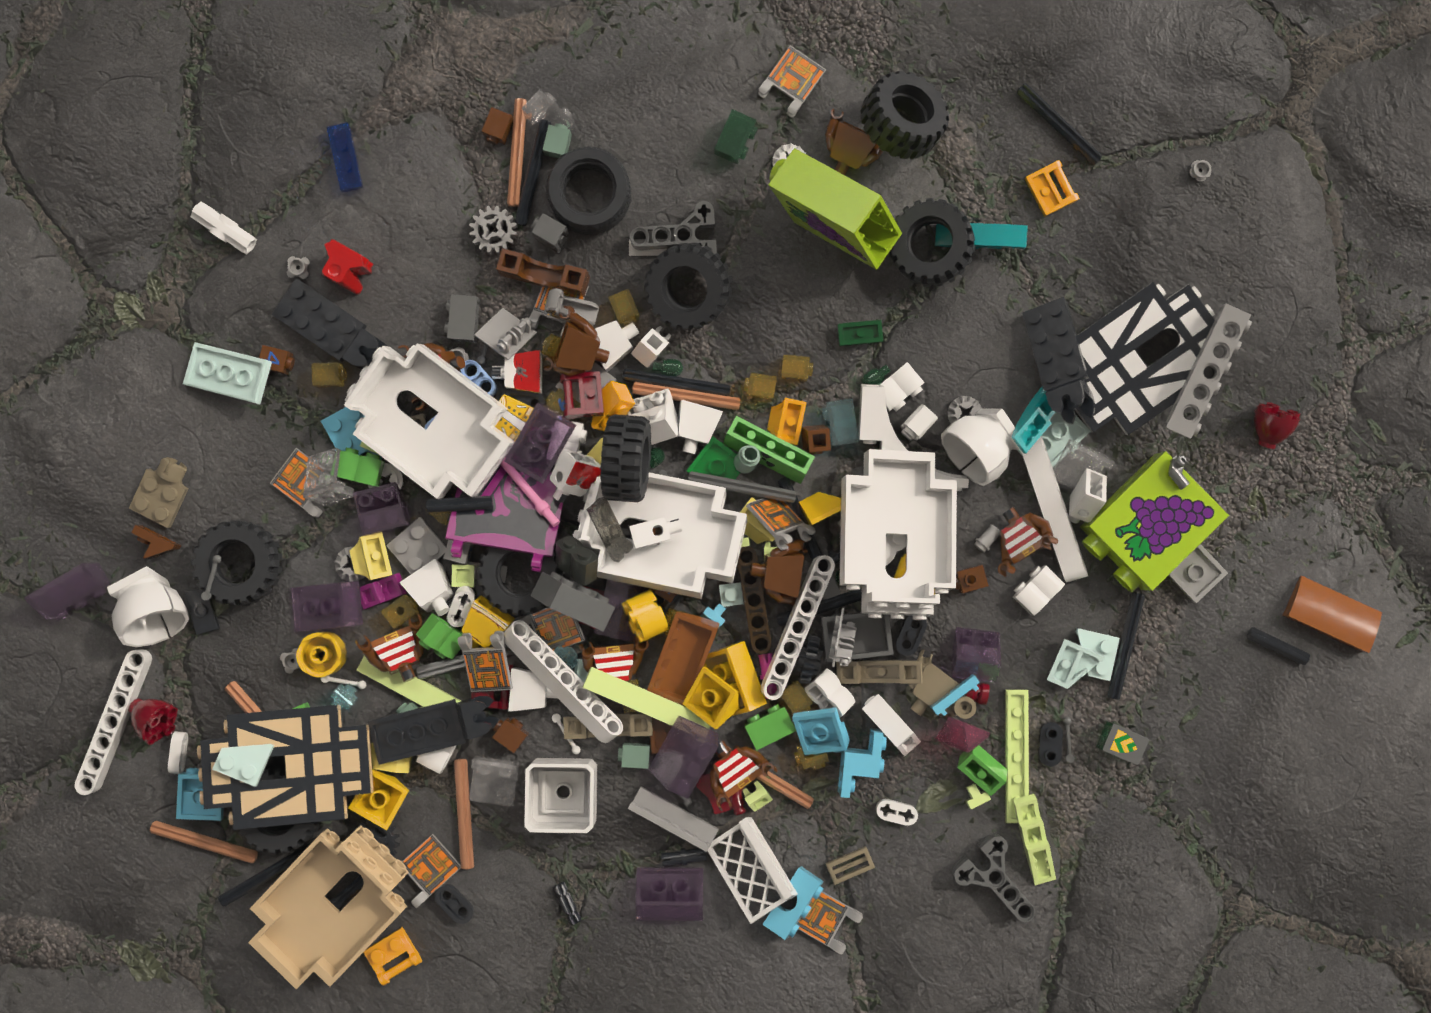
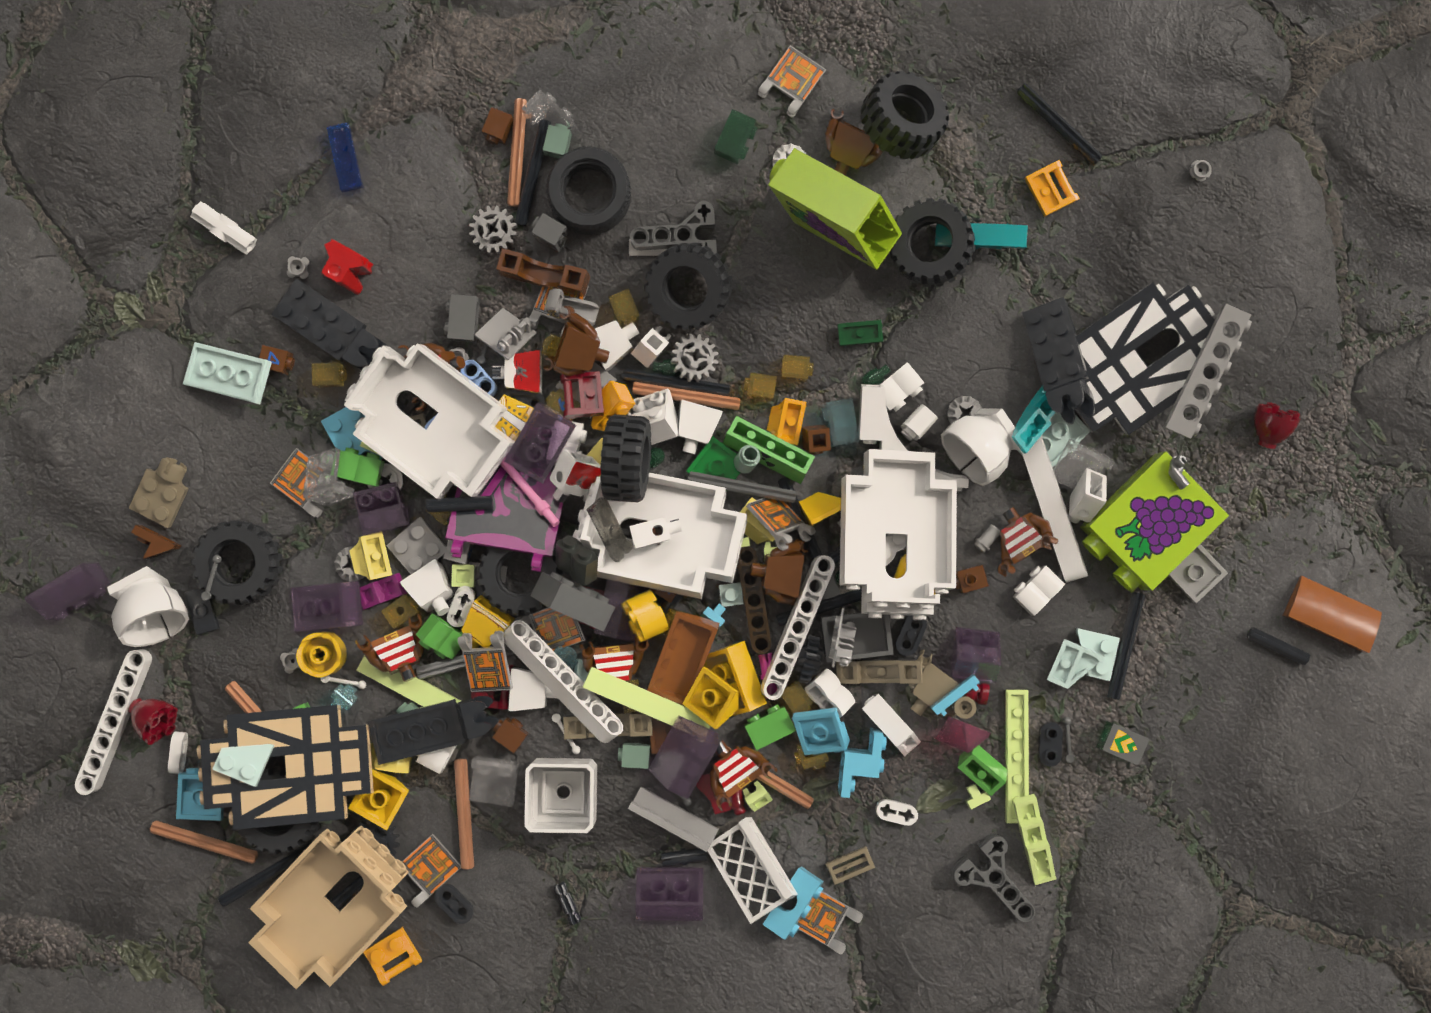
none -> light grey gear [670,334,718,382]

